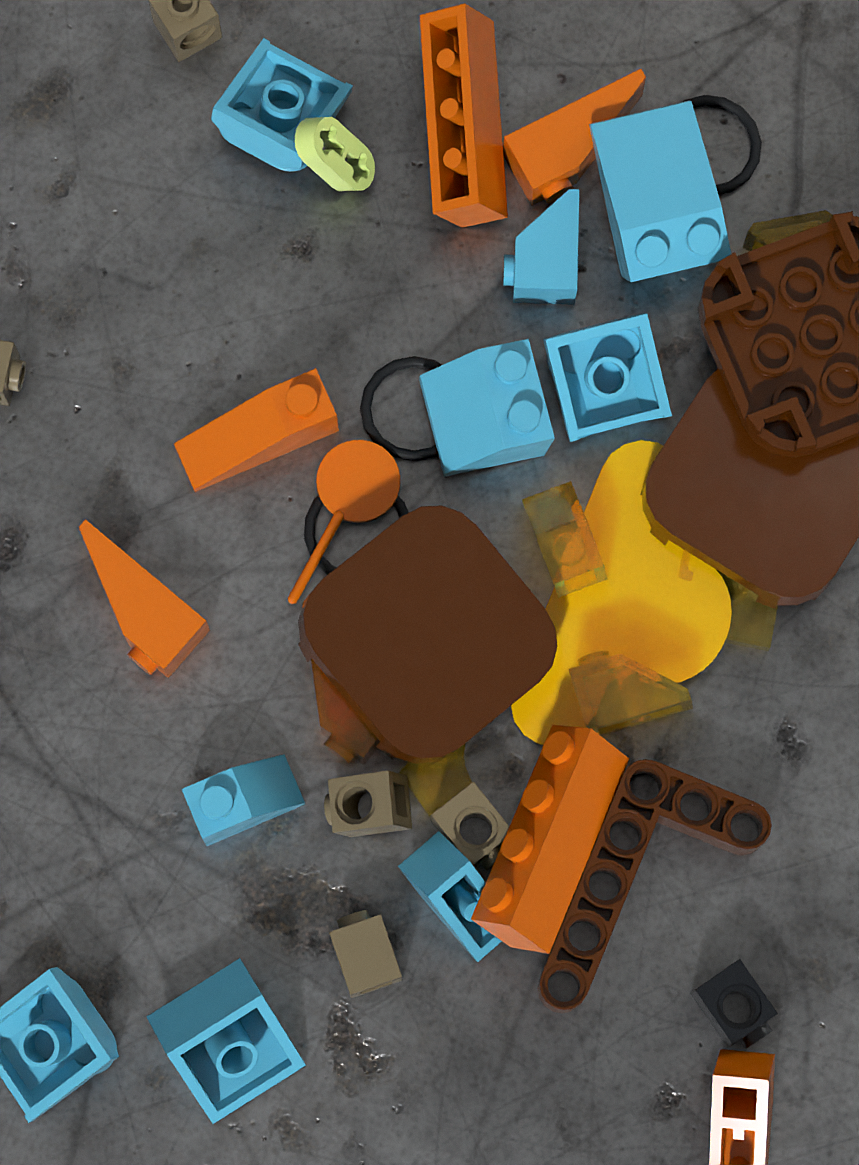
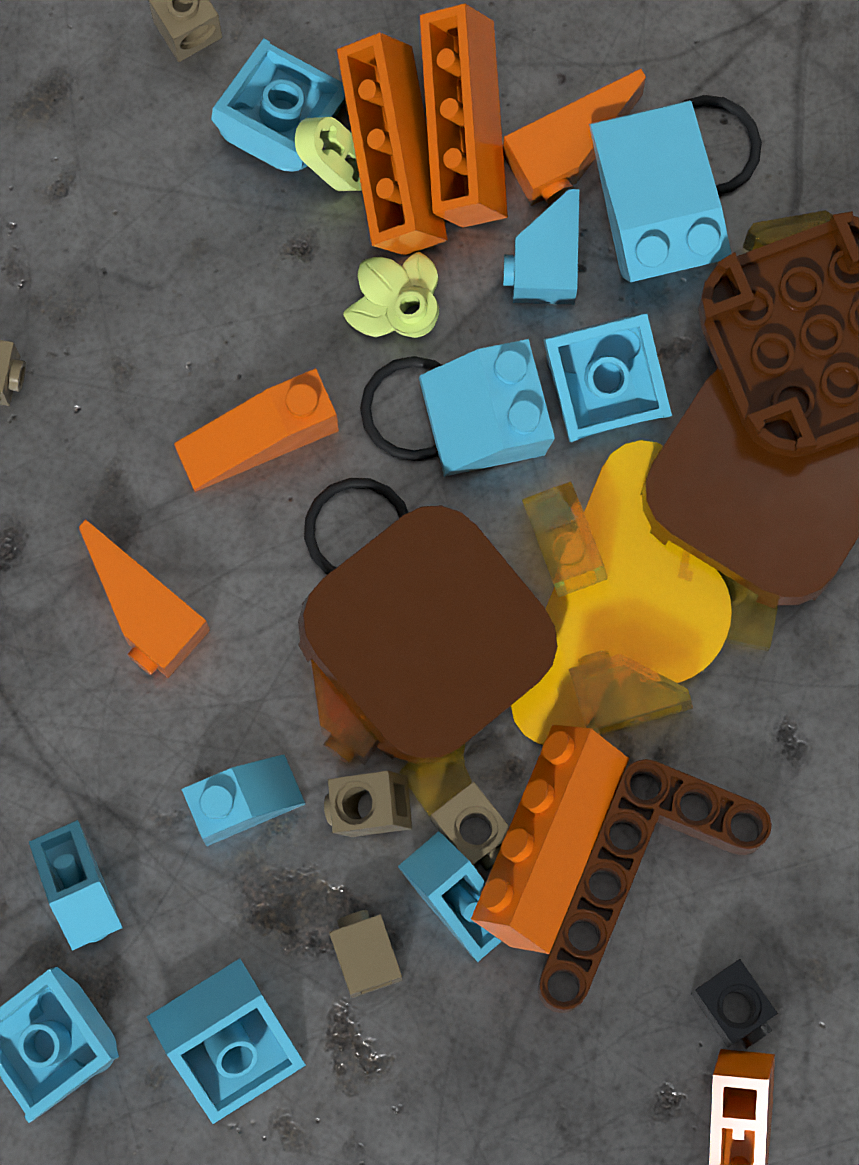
orange piece [288,440,400,604] -> none
none -> medium azure slope [29,820,123,951]
none -> orange brick [337,32,448,256]
none -> yellowish green plate [343,251,439,338]

